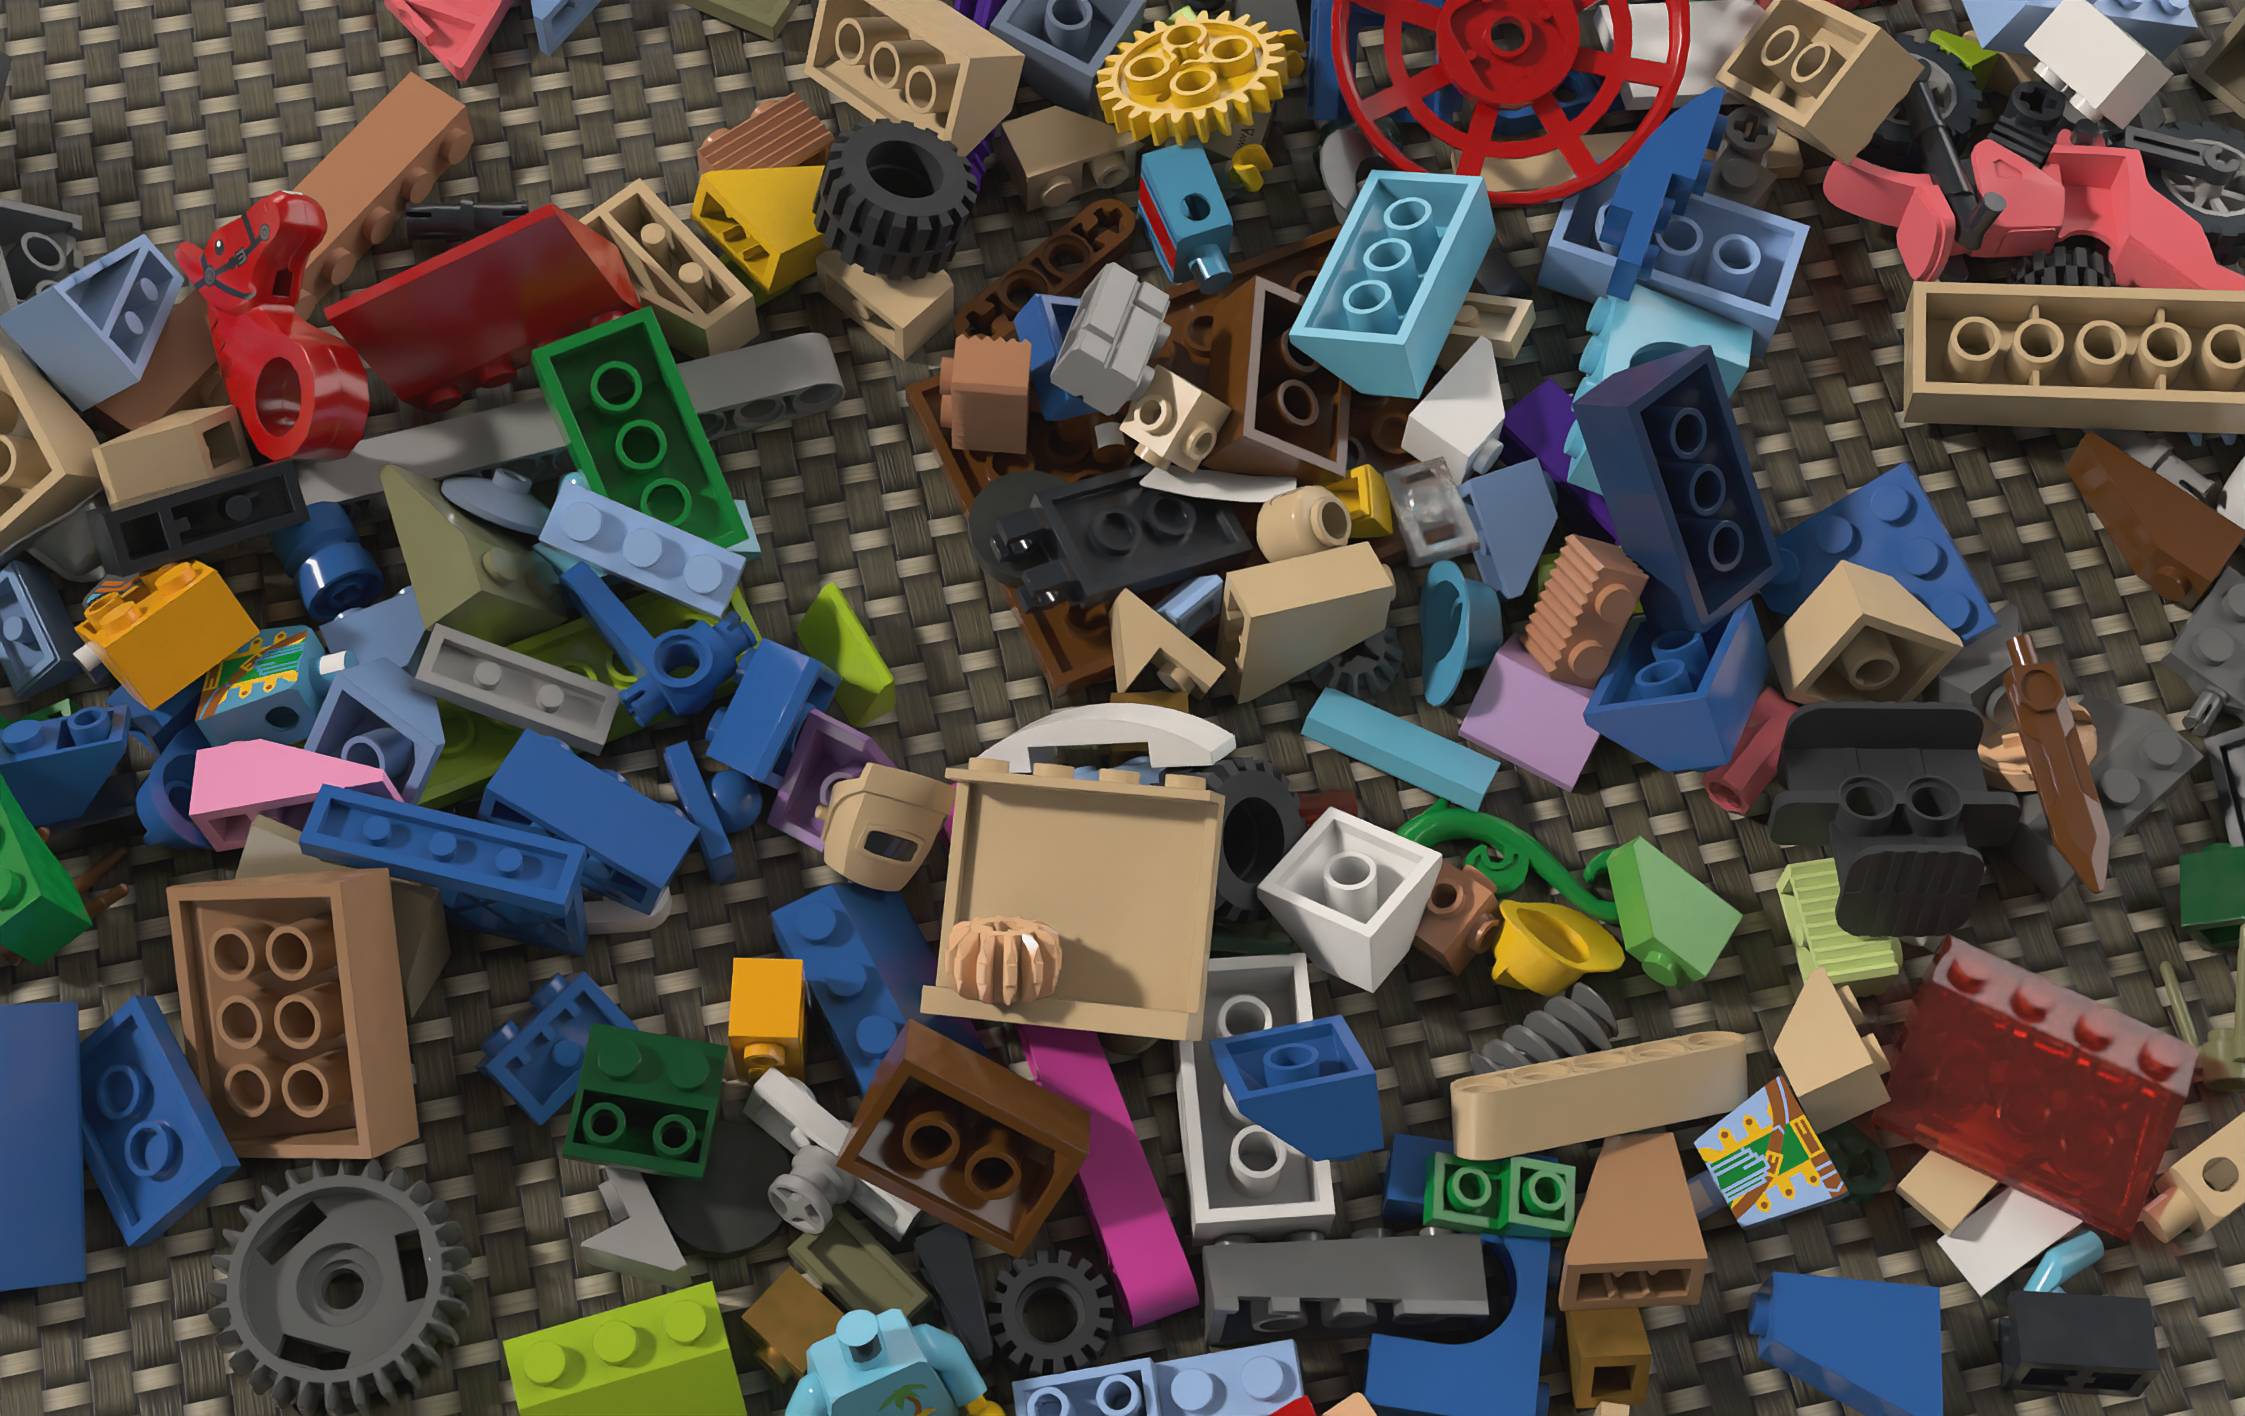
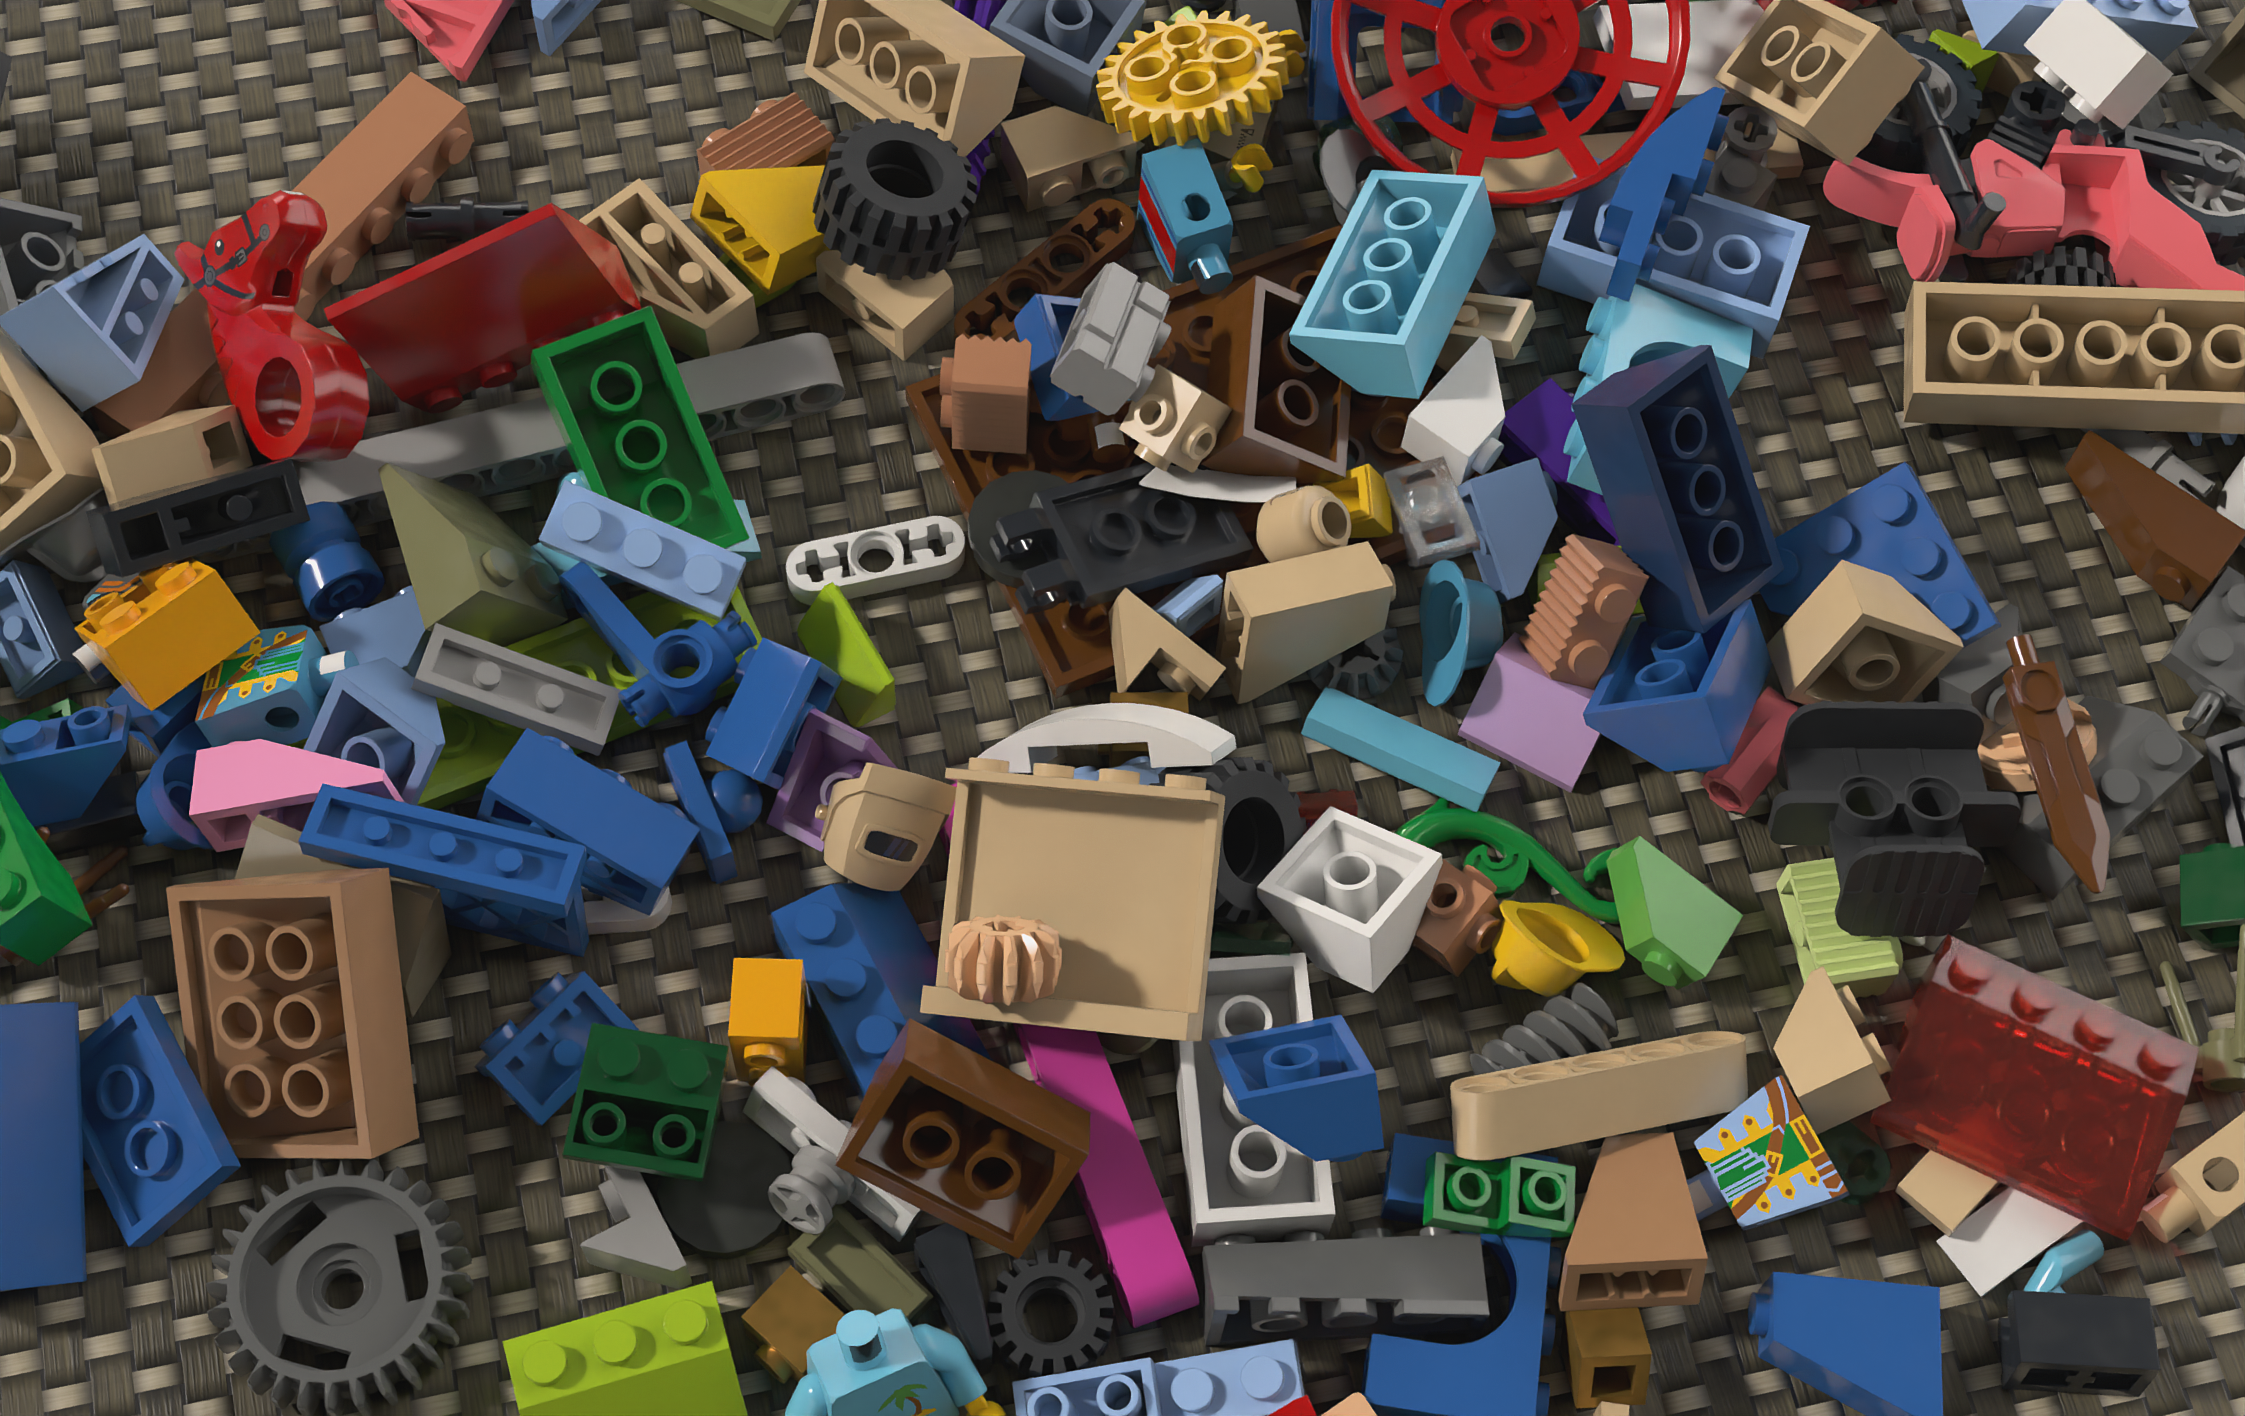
sand blue dish [441,468,551,536] -> none
none -> white beam [786,516,965,605]

